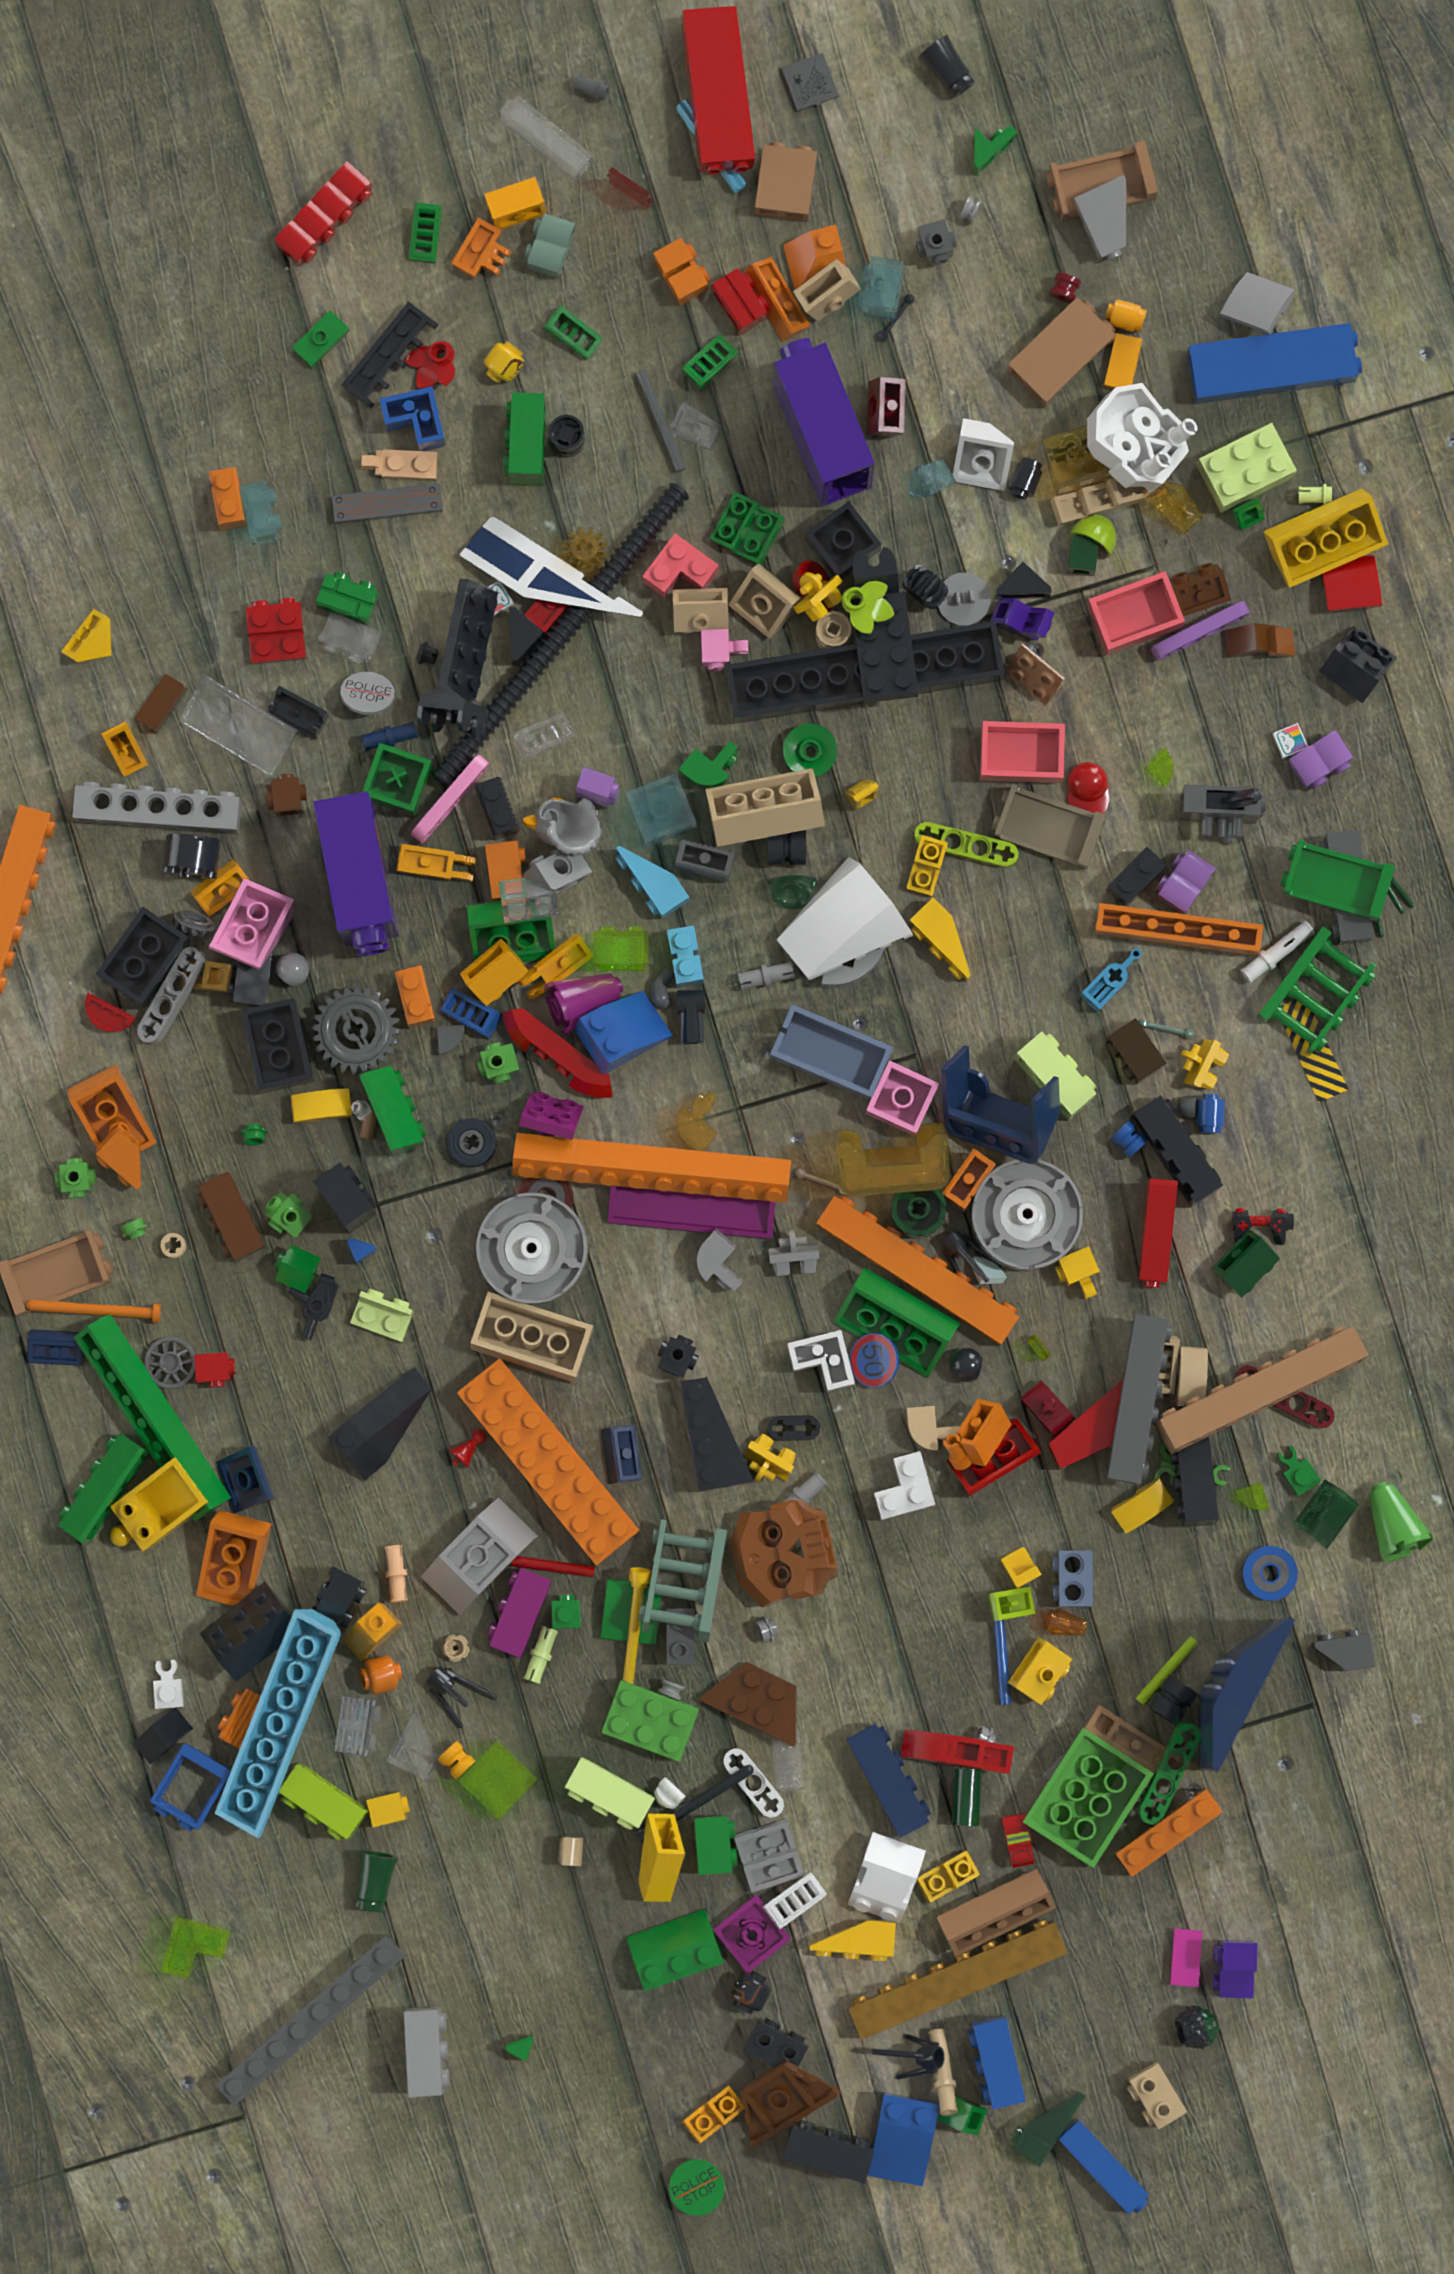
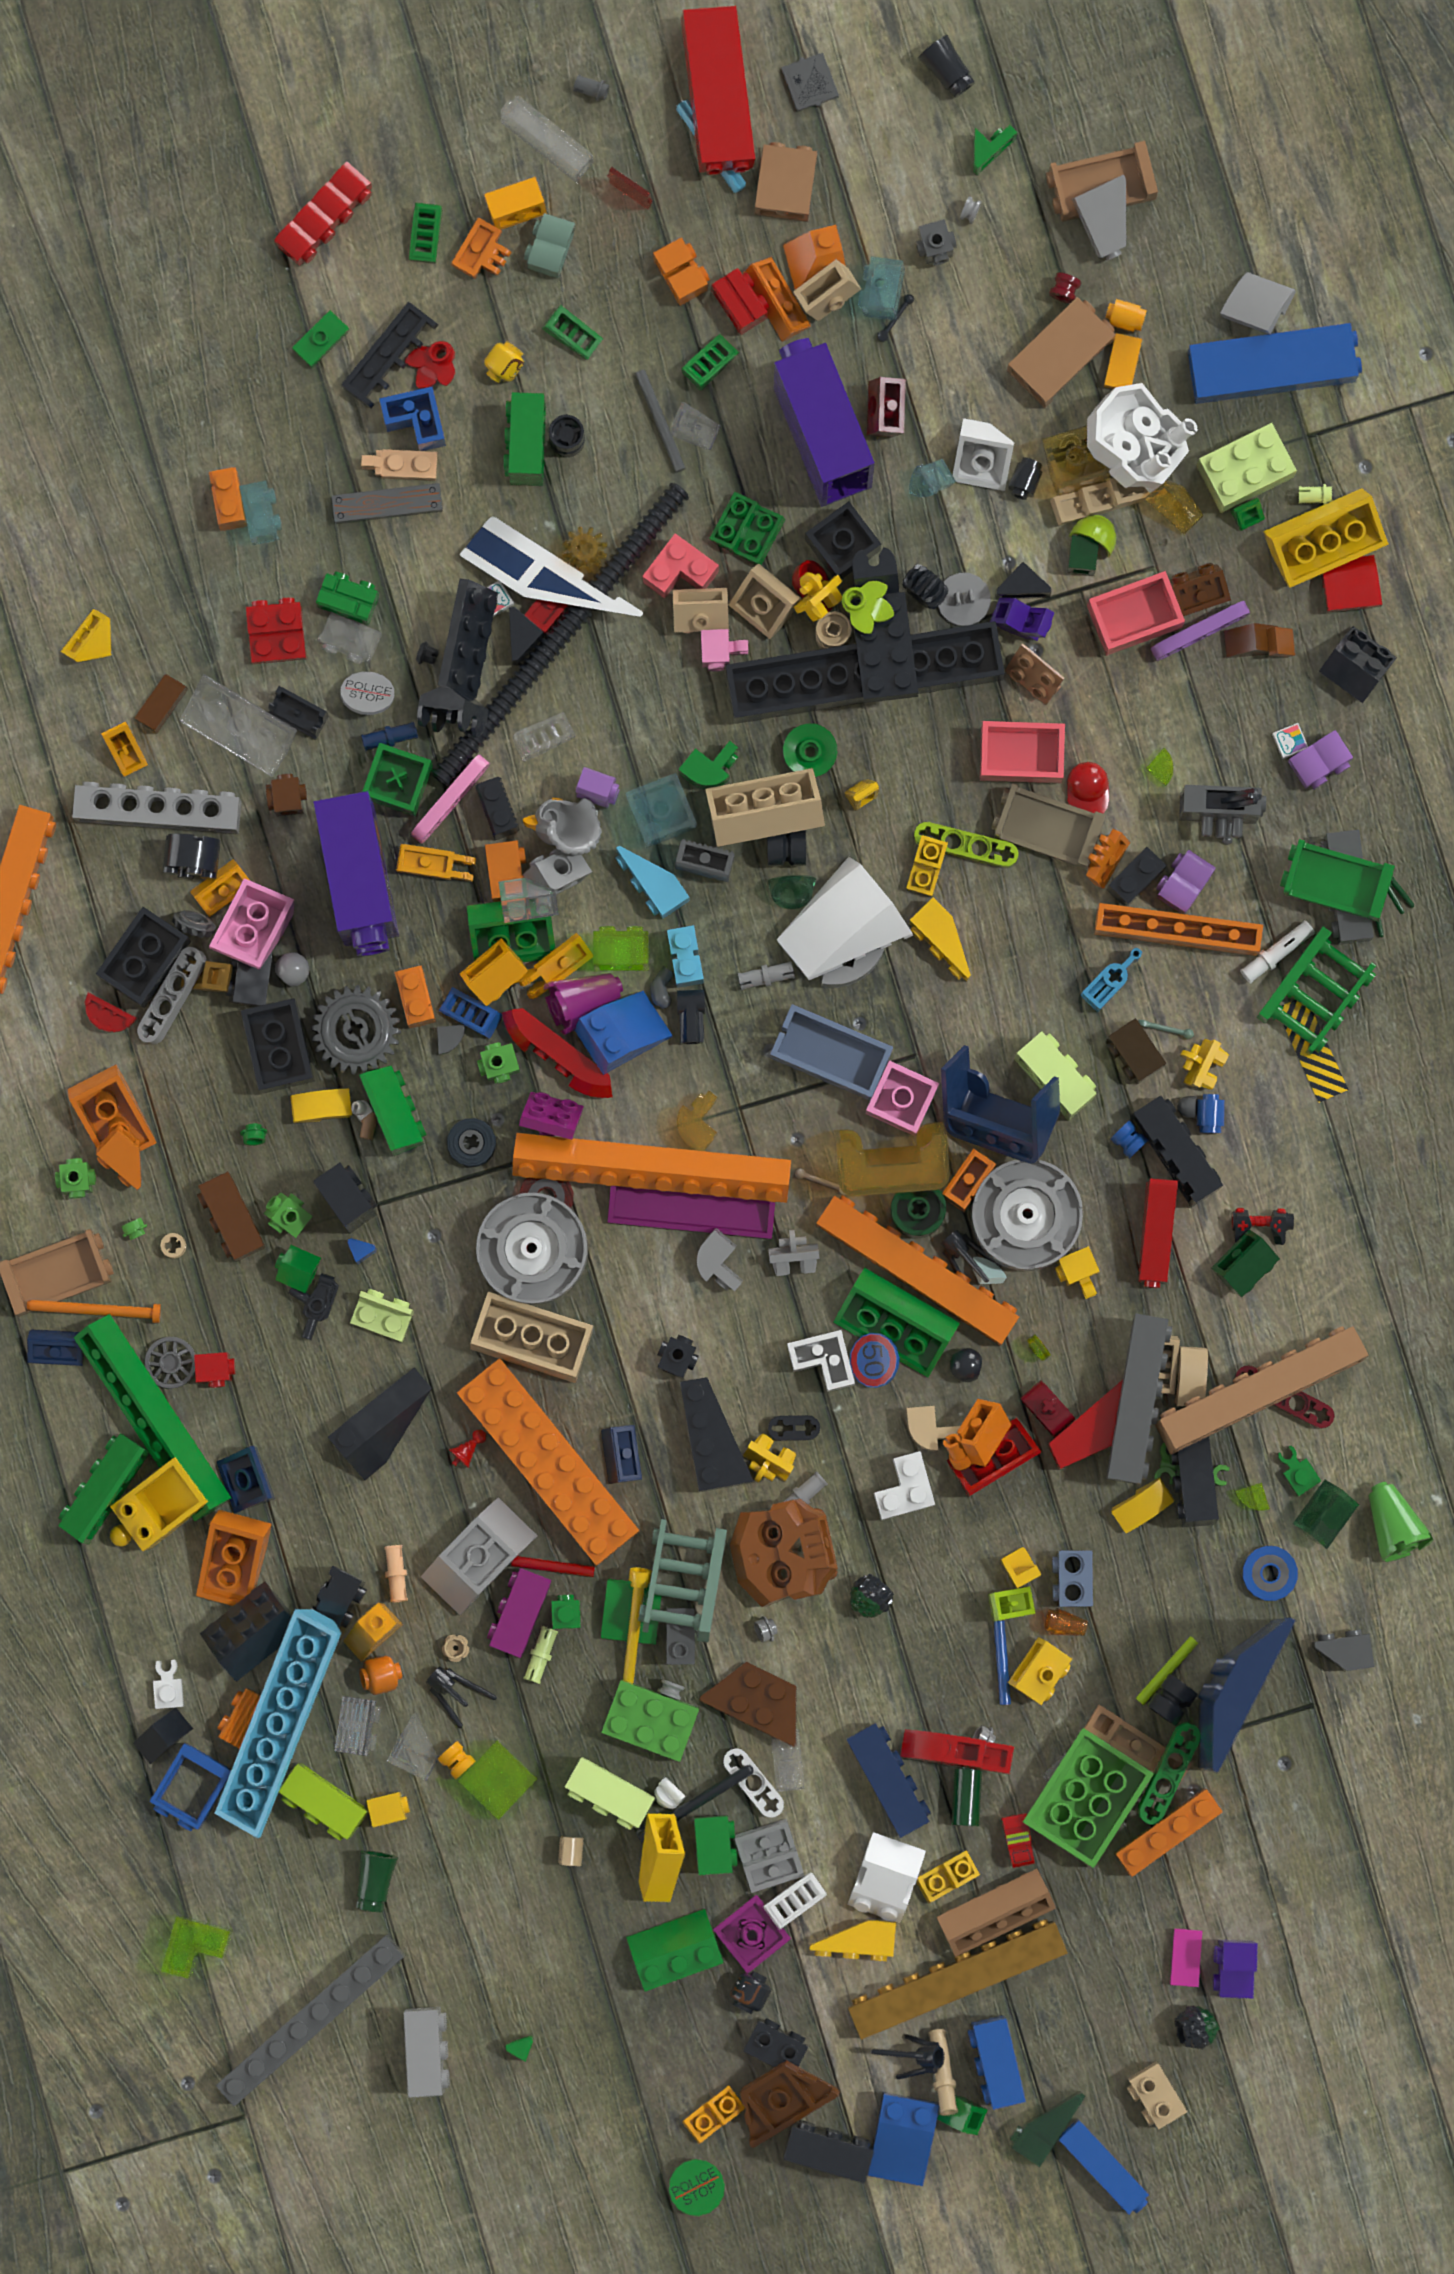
none -> piece [850,1574,894,1618]
none -> orange hinge [1086,829,1130,889]

